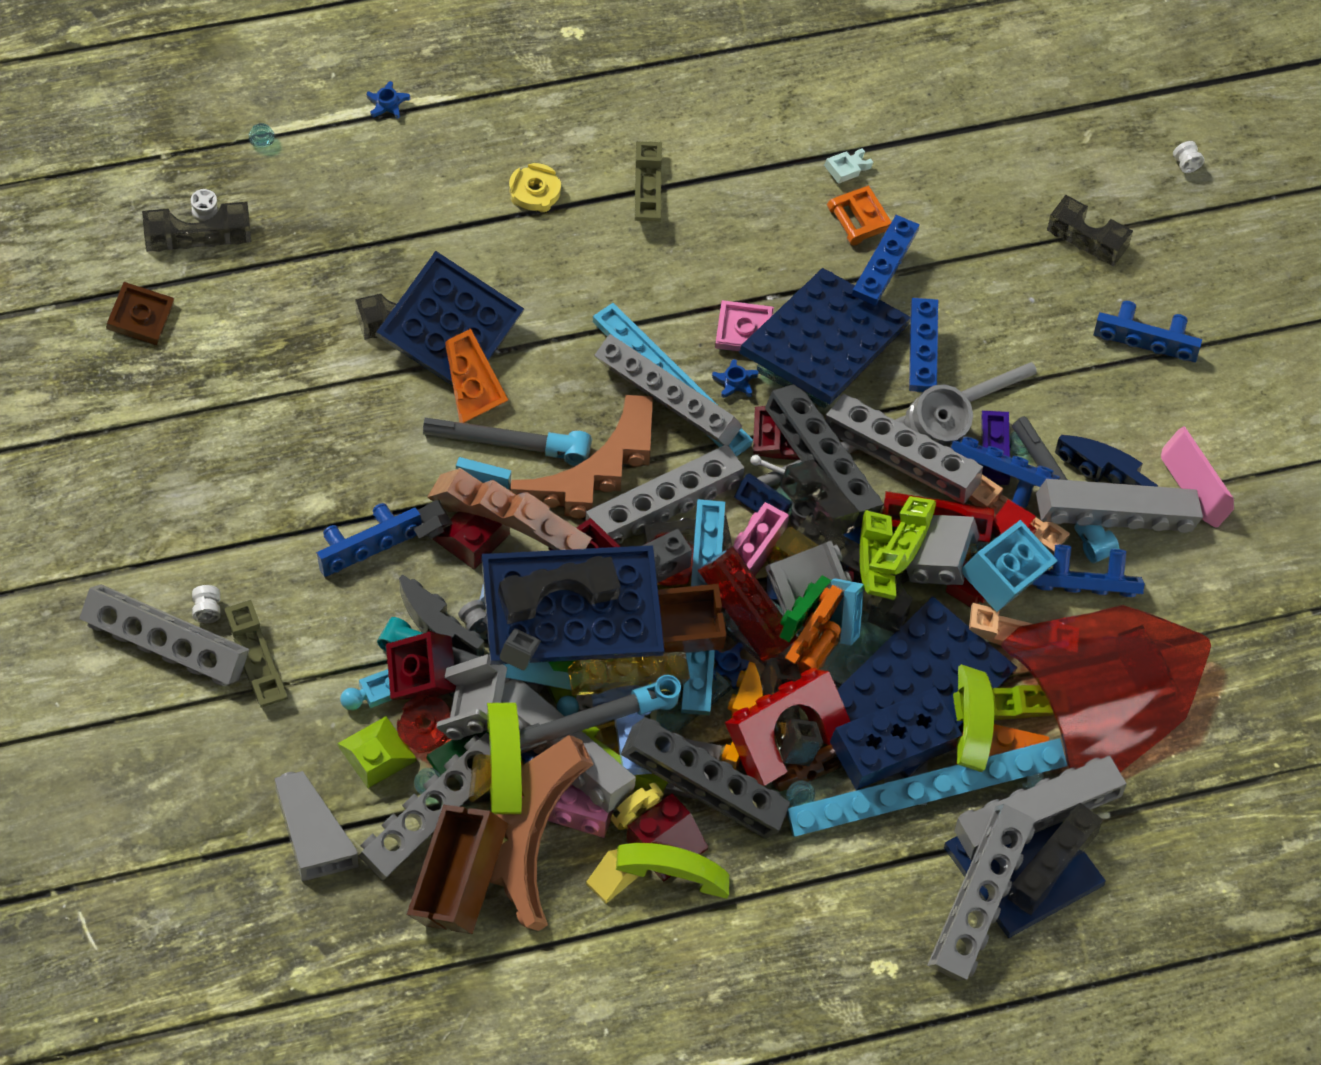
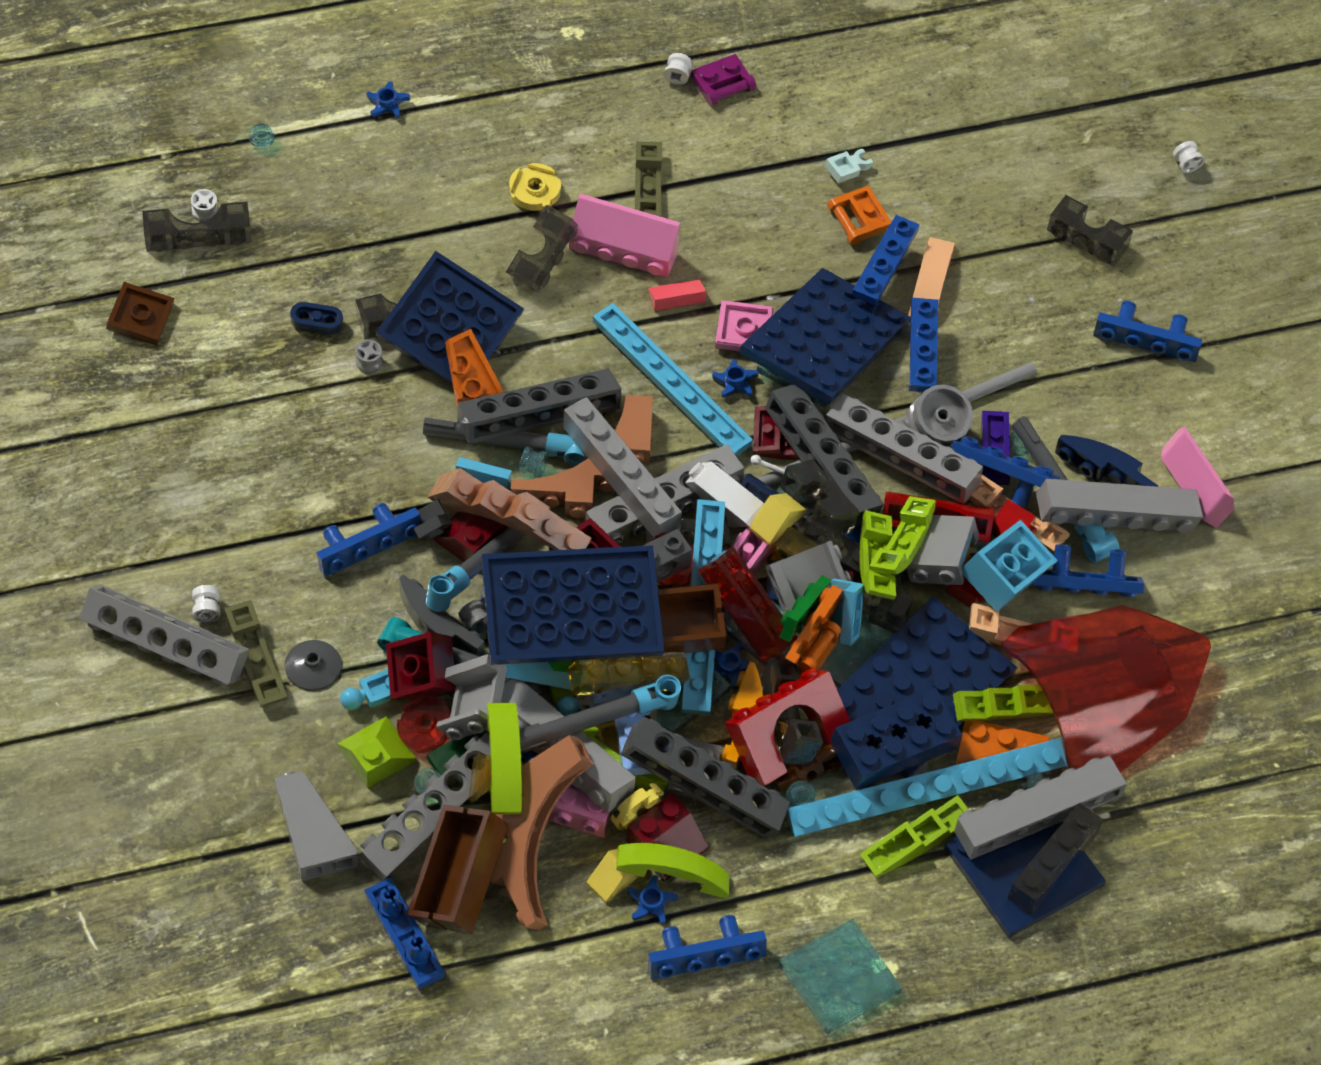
clear smoke arch [498,556,621,624] -> none
dark grey slope [499,629,541,670] -> none
light grey brick [594,334,742,446] -> none
light grey brick [927,804,1035,981] -> none
lime slope [957,664,994,772] -> none
none -> dark grey dish [285,640,341,691]
none -> dark blue plate [290,302,343,334]
none -> light grey wheel [355,340,383,374]
none -> blue plate [364,877,445,990]
none -> piece [426,527,526,612]
none -> dark grey brick [457,368,622,444]
none -> clear smoke arch [506,204,578,293]
none -> clear light blue wheel [519,446,548,478]
none -> light grey brick [563,397,682,539]
none -> bright pink slope [569,194,680,278]
none -> blue animal [627,875,678,925]
none -> coral slope [648,279,706,311]
none -> blue plate [648,915,767,980]
none -> white wheel [664,53,693,85]
none -> white slope [685,462,764,527]
none -> magenta plate [691,54,757,106]
none -> light yellow slope [749,493,807,546]
none -> clear light blue plate [779,919,902,1035]
none -> lime slope [860,795,969,878]
none -> light nougat slope [908,237,955,317]

